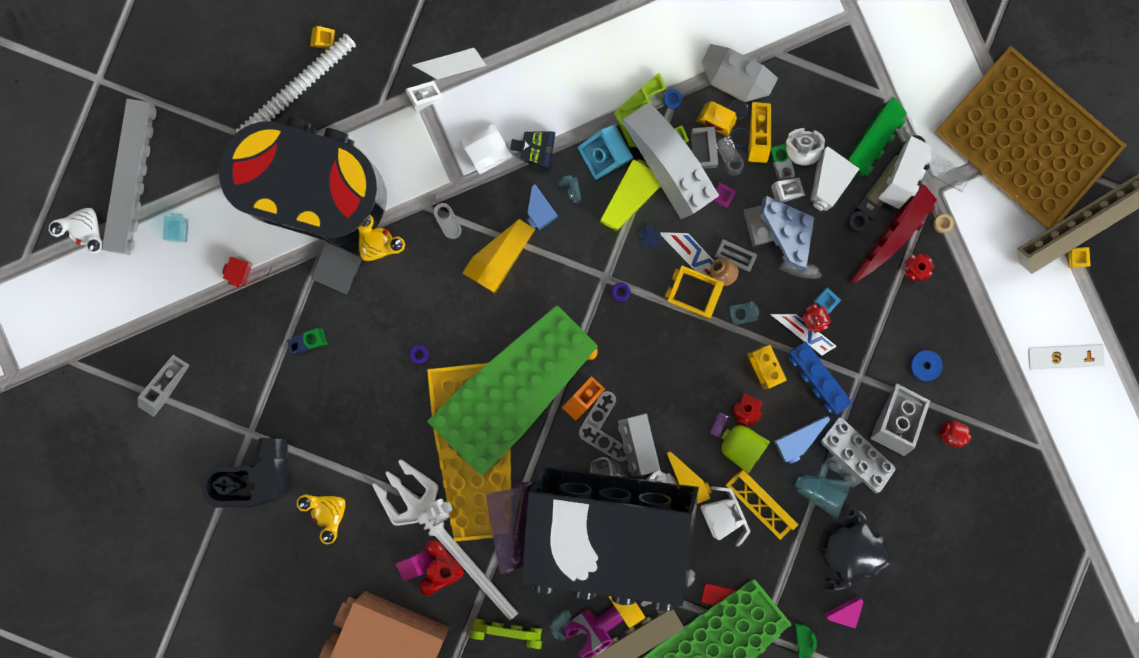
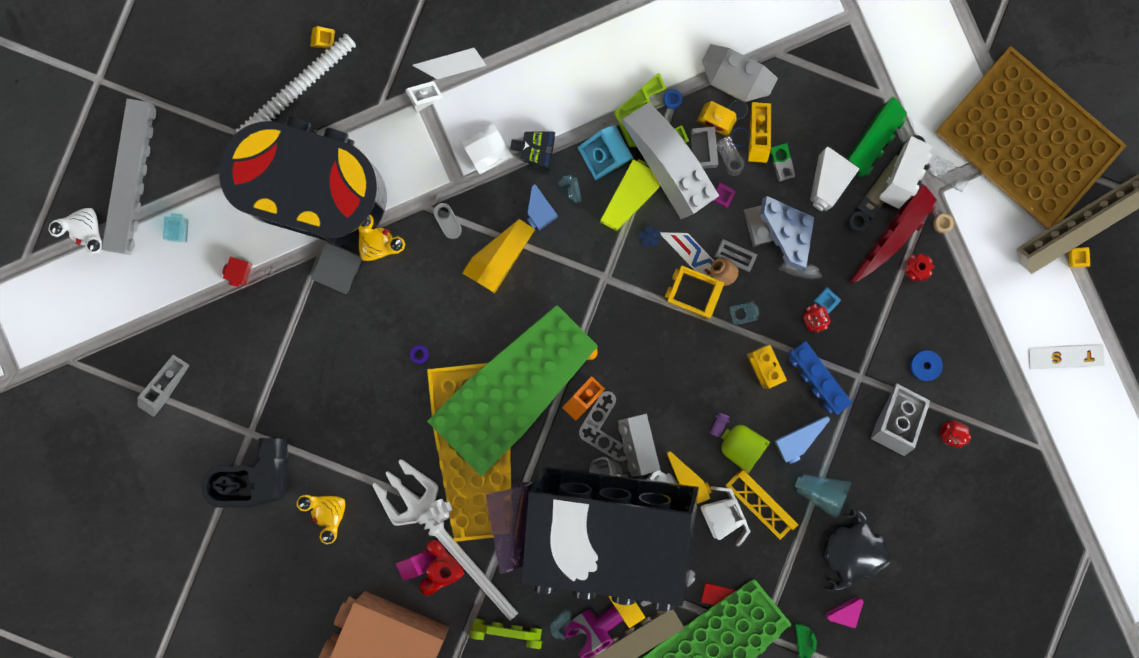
leg [287,328,328,355] -> none
dark purple plate [611,282,631,302] -> none
red brick [733,394,762,426] -> none
white sticker [770,314,836,355] -> none
white slope [771,177,805,203] -> none
white cylinder [786,128,825,165] -> none
light grey bracket [821,418,895,493] -> none

